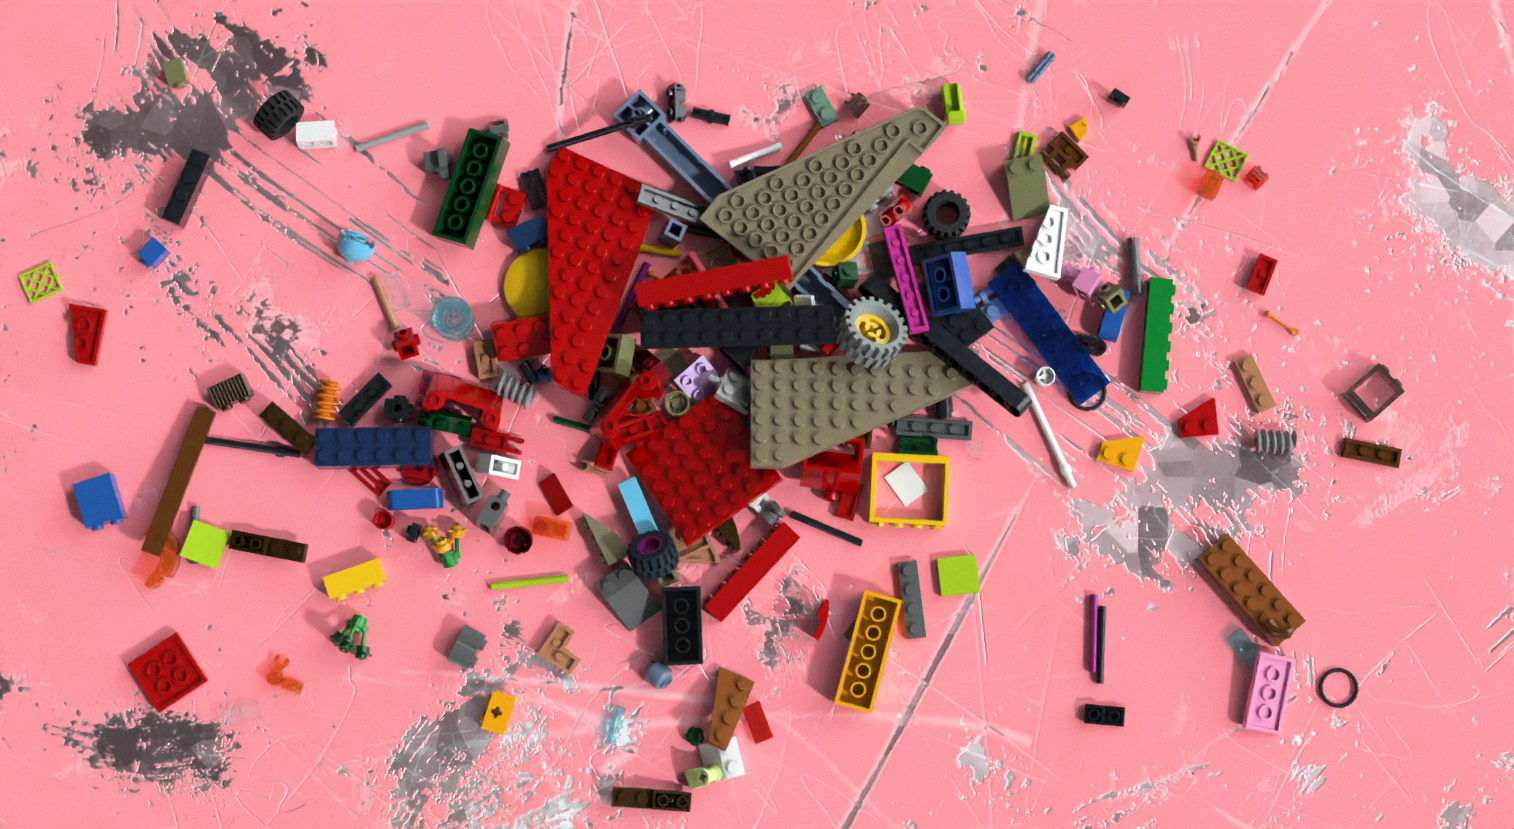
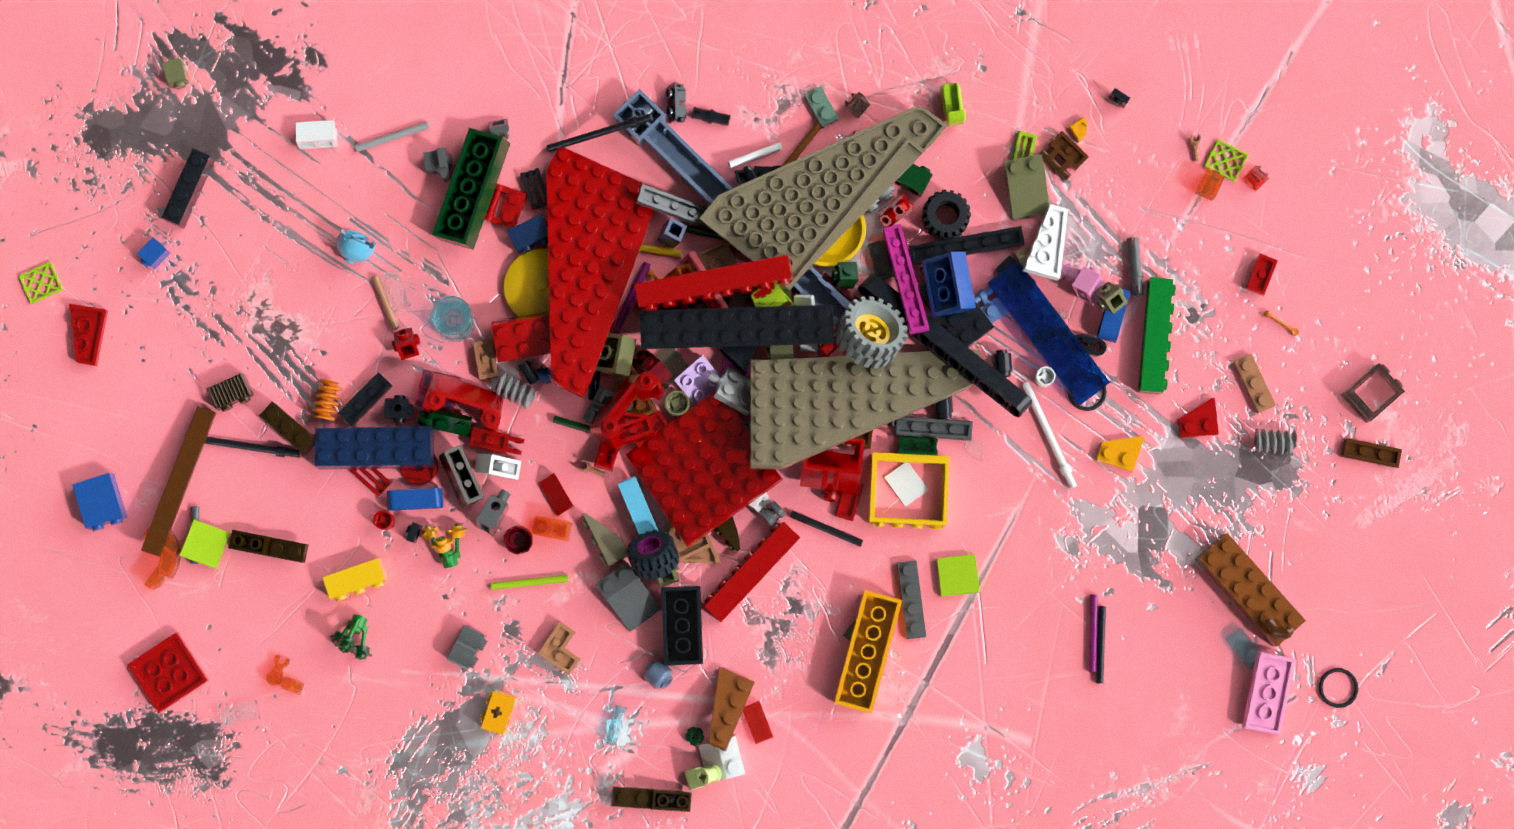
black tyre [253,90,305,141] -> none
red slope [811,599,829,641] -> none
sand blue axle [1026,51,1056,84] -> none
black slope [1084,704,1126,727] -> none
none -> black brick [992,350,1013,377]

